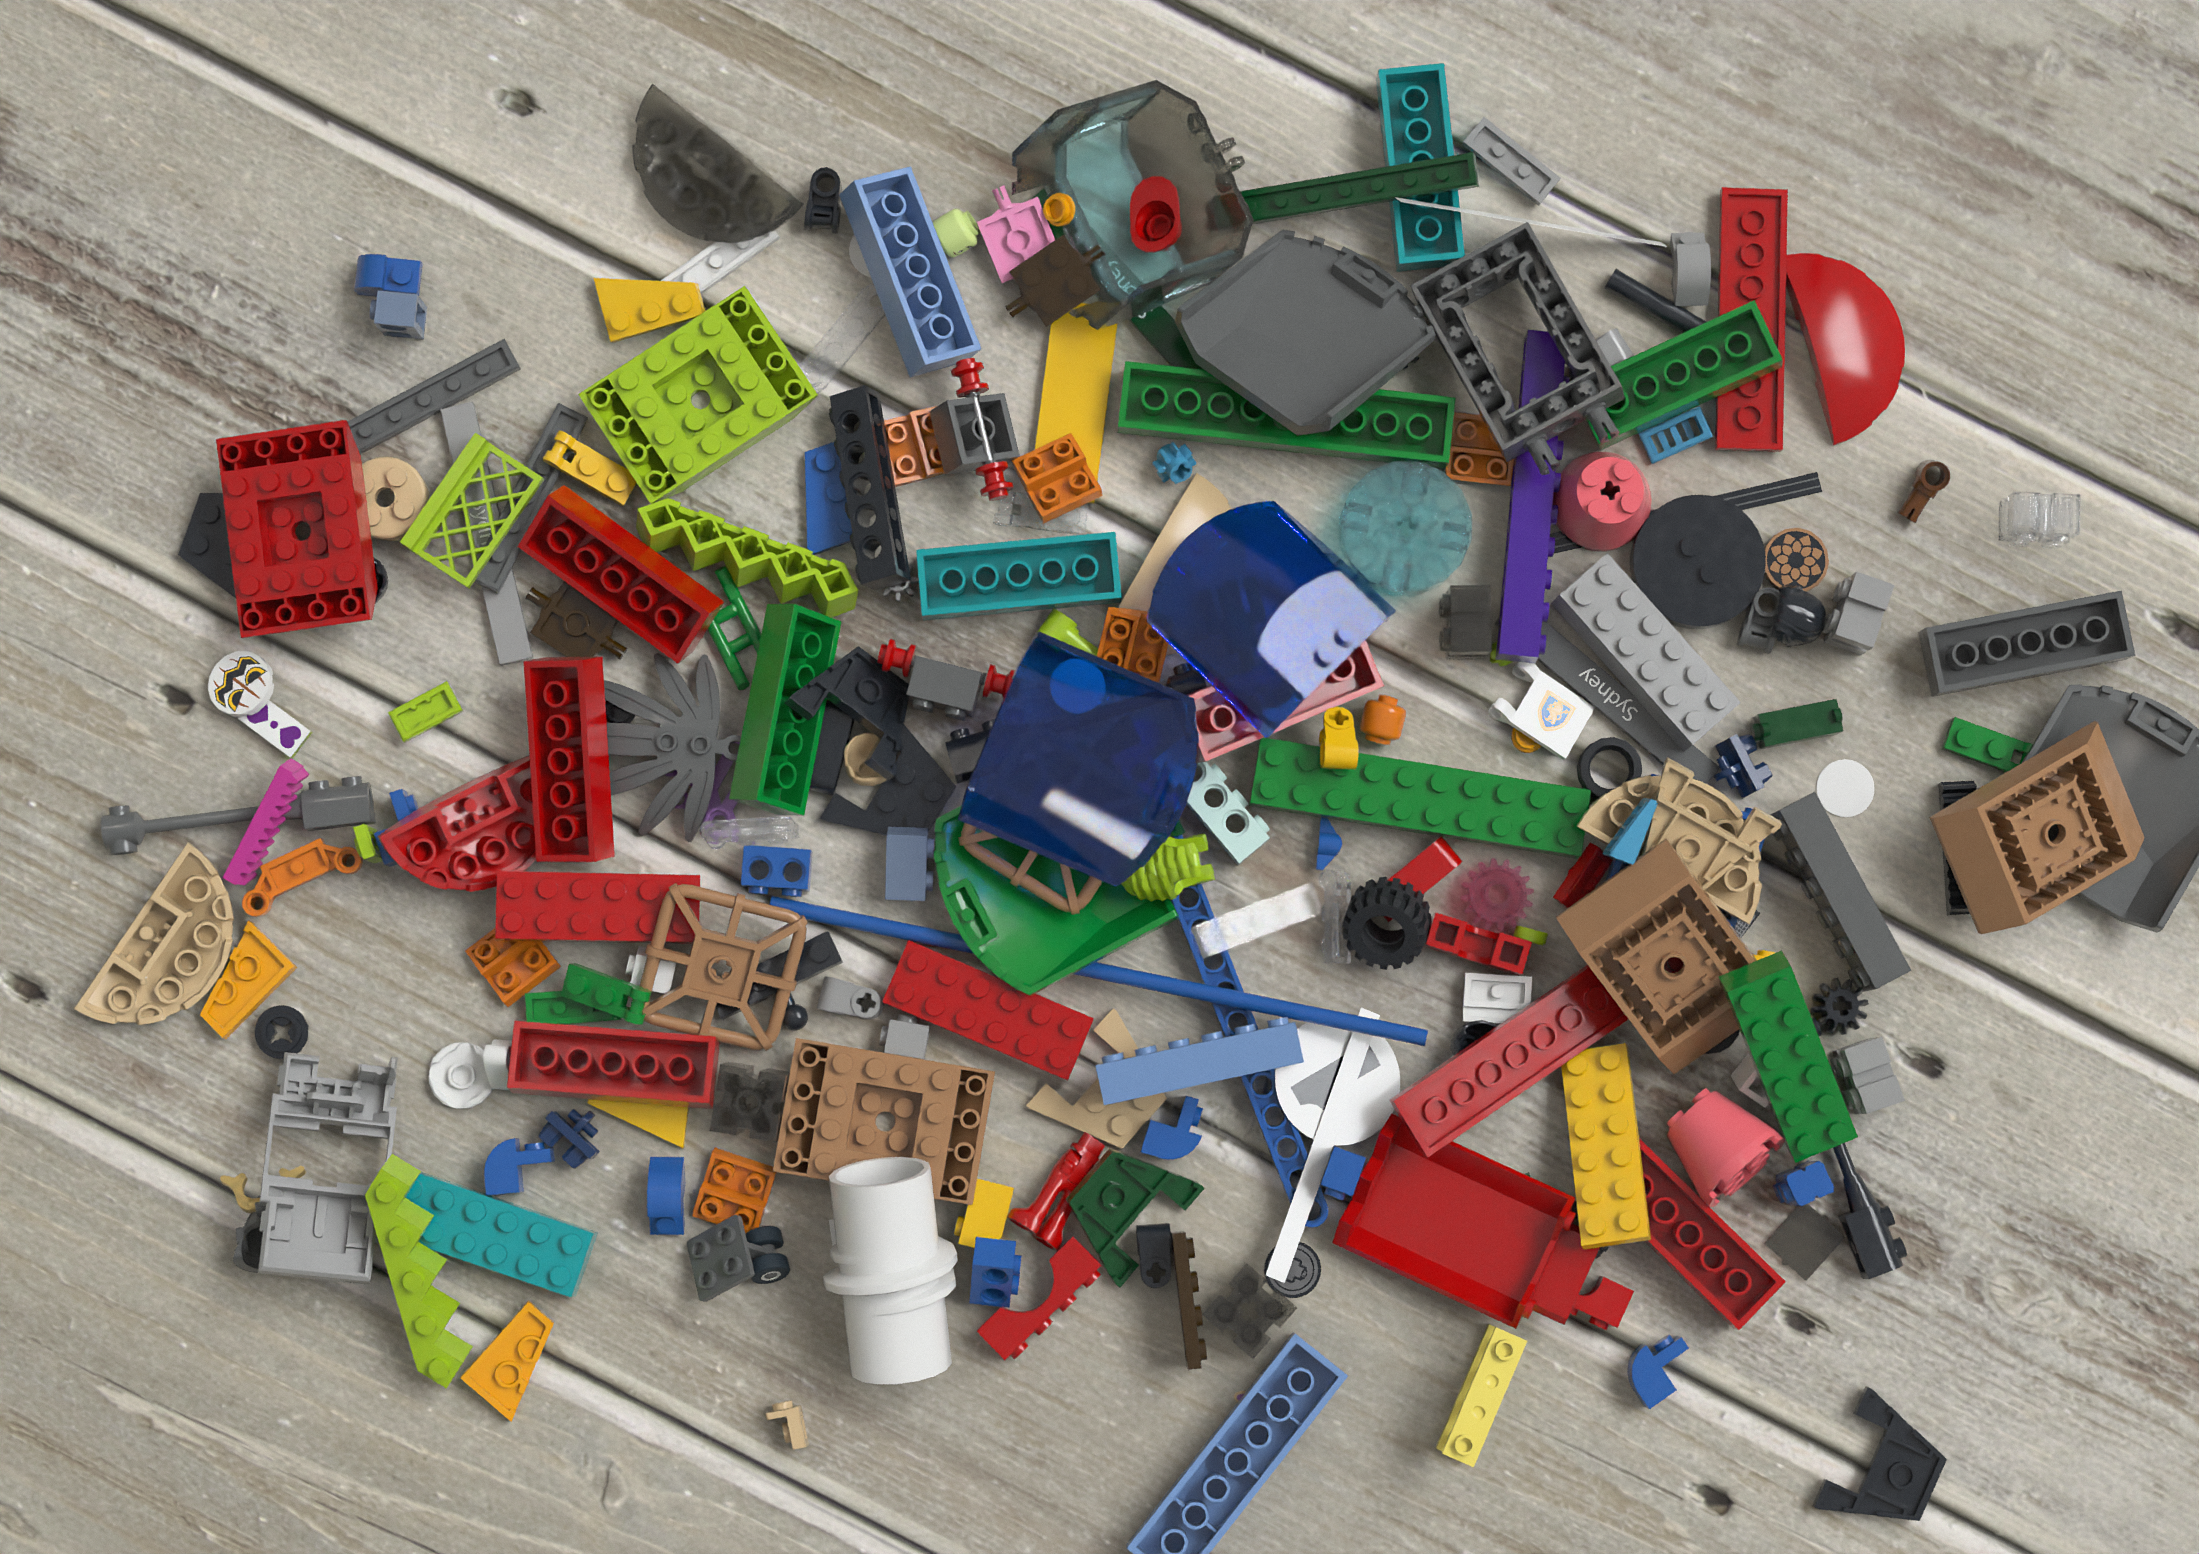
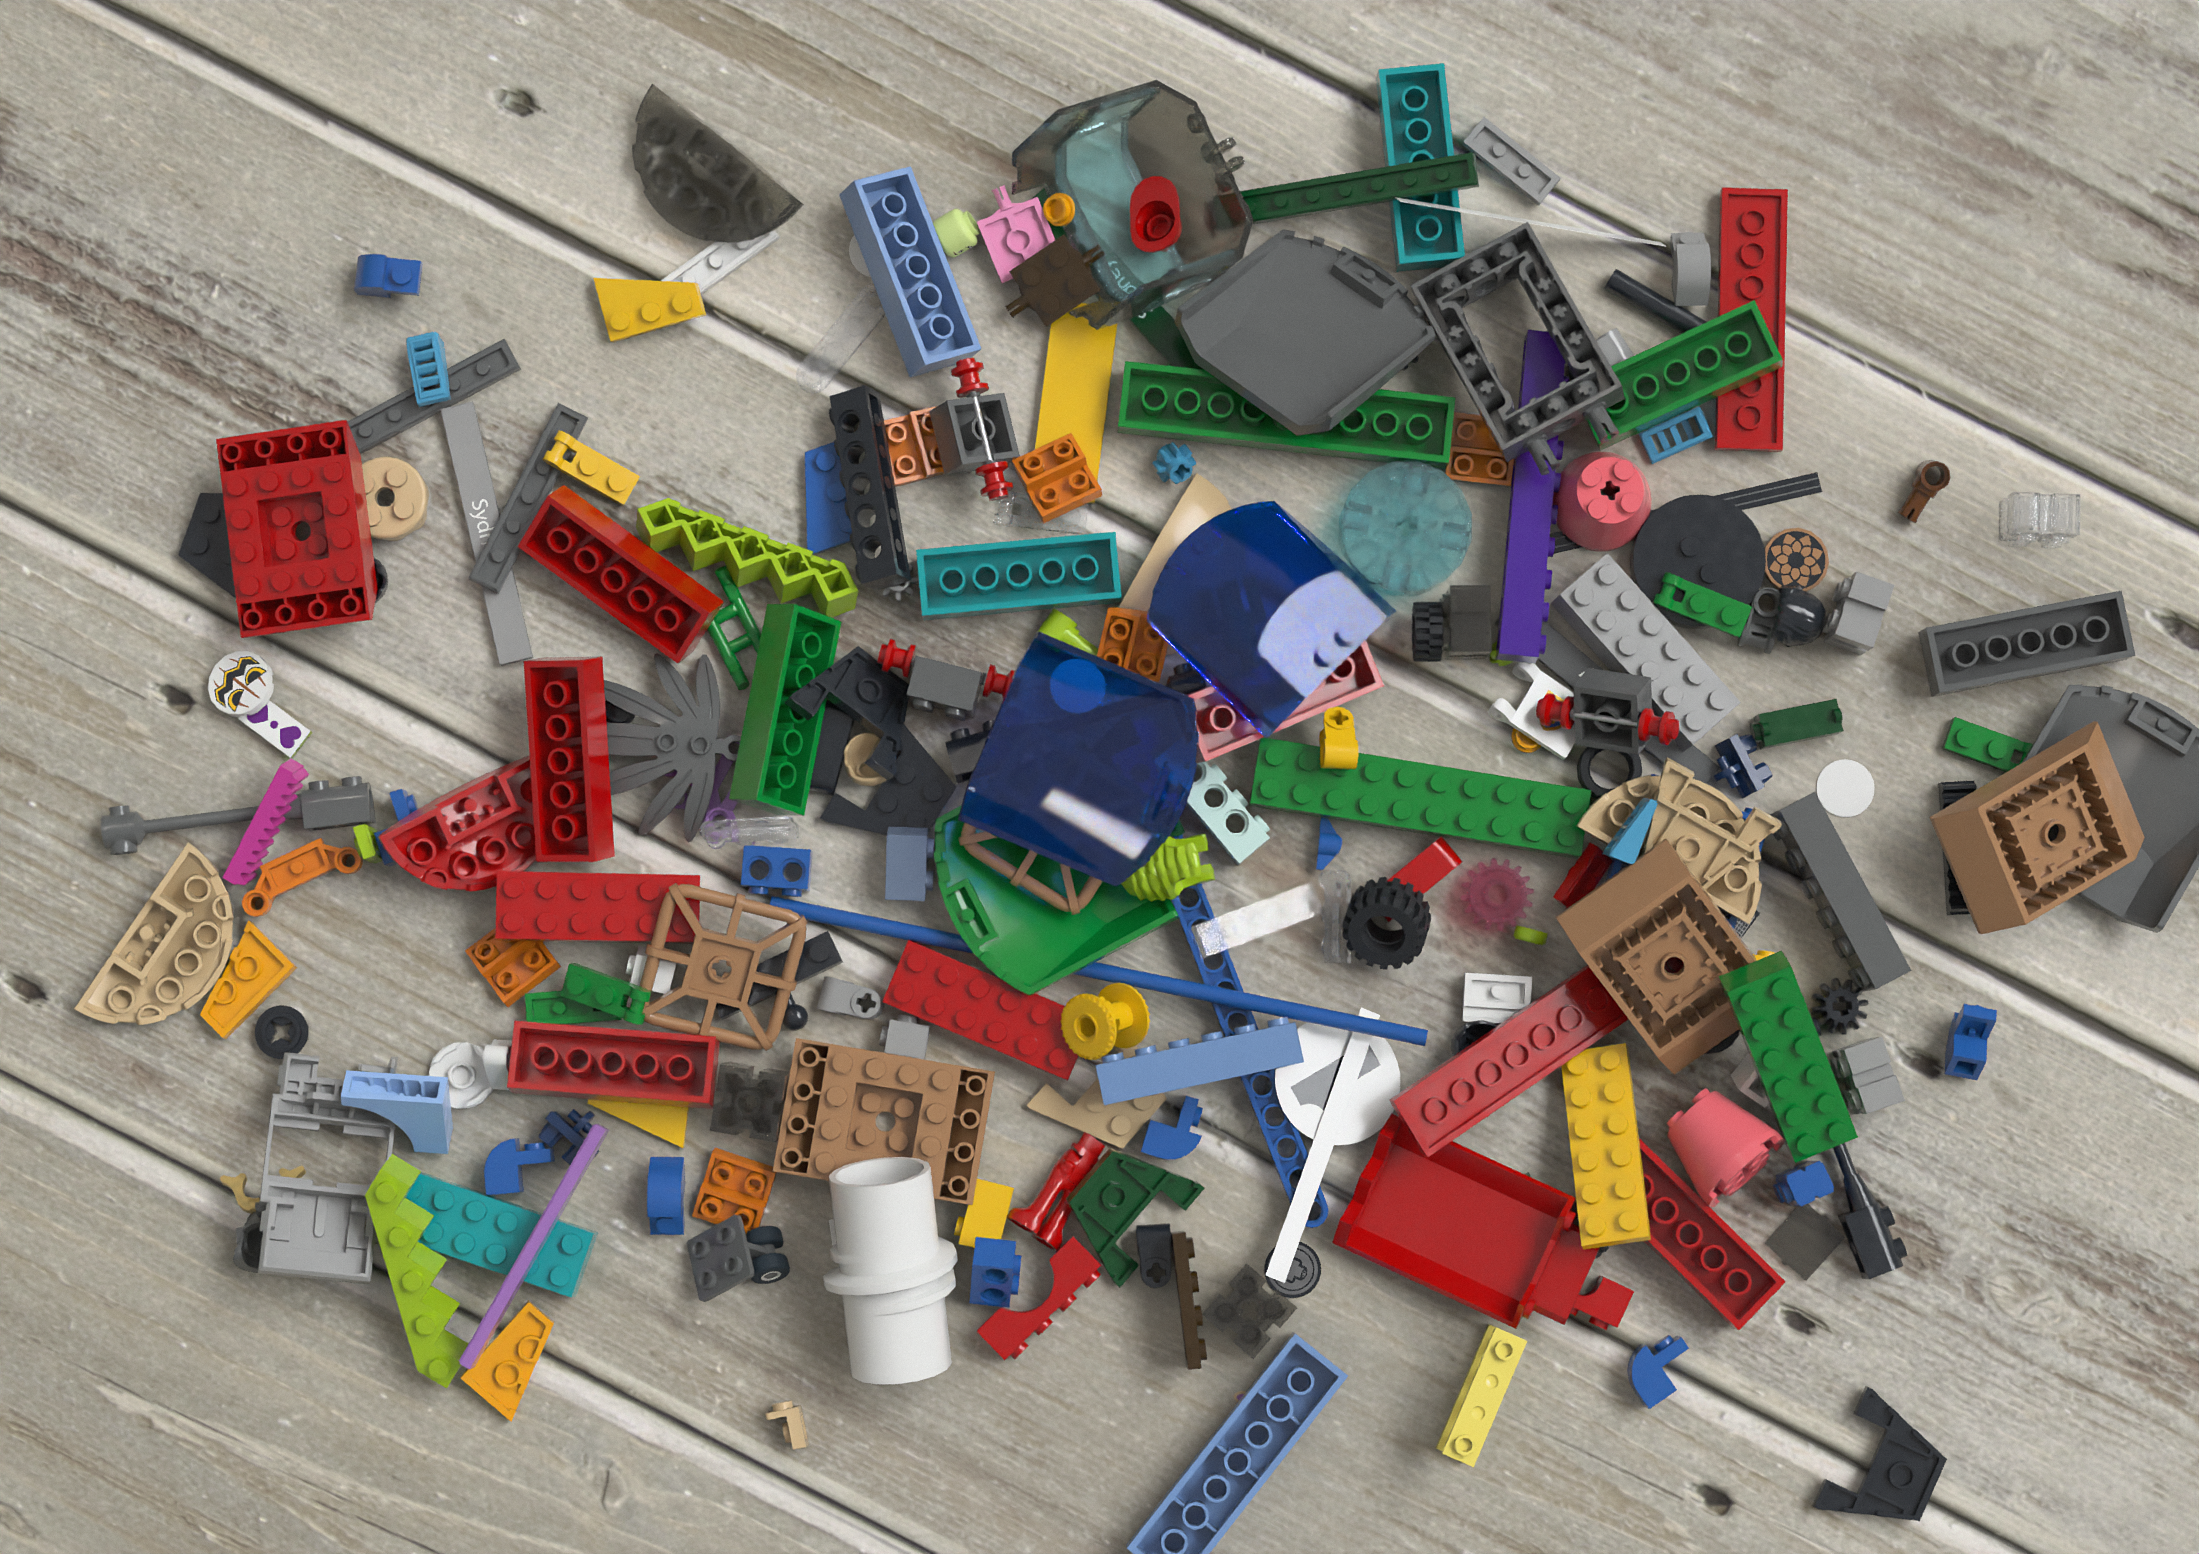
sand blue brick [370,290,427,340] -> none
lime plate [388,681,464,743] -> none
lime fence [400,432,544,589] -> none
dark brown plate [525,581,628,660] -> none
lime slope [578,286,818,504] -> none
black piece [804,167,842,234] -> none
blue brick [1320,1146,1366,1200] -> none
orange head [1360,694,1406,745] -> none
red arch [1423,912,1532,976] -> none
red brick [1786,253,1905,446] -> none
none -> light blue arch [341,1070,453,1154]
none -> dark azure slope [406,332,451,407]
none -> medium lavender tile [459,1124,609,1370]
none -> yellow hose [1061,983,1150,1060]
none -> black tyre [1412,602,1443,662]
none -> dark grey brick [1536,668,1679,755]
none -> green plate [1653,572,1752,638]
none -> blue brick [1944,1004,1997,1080]

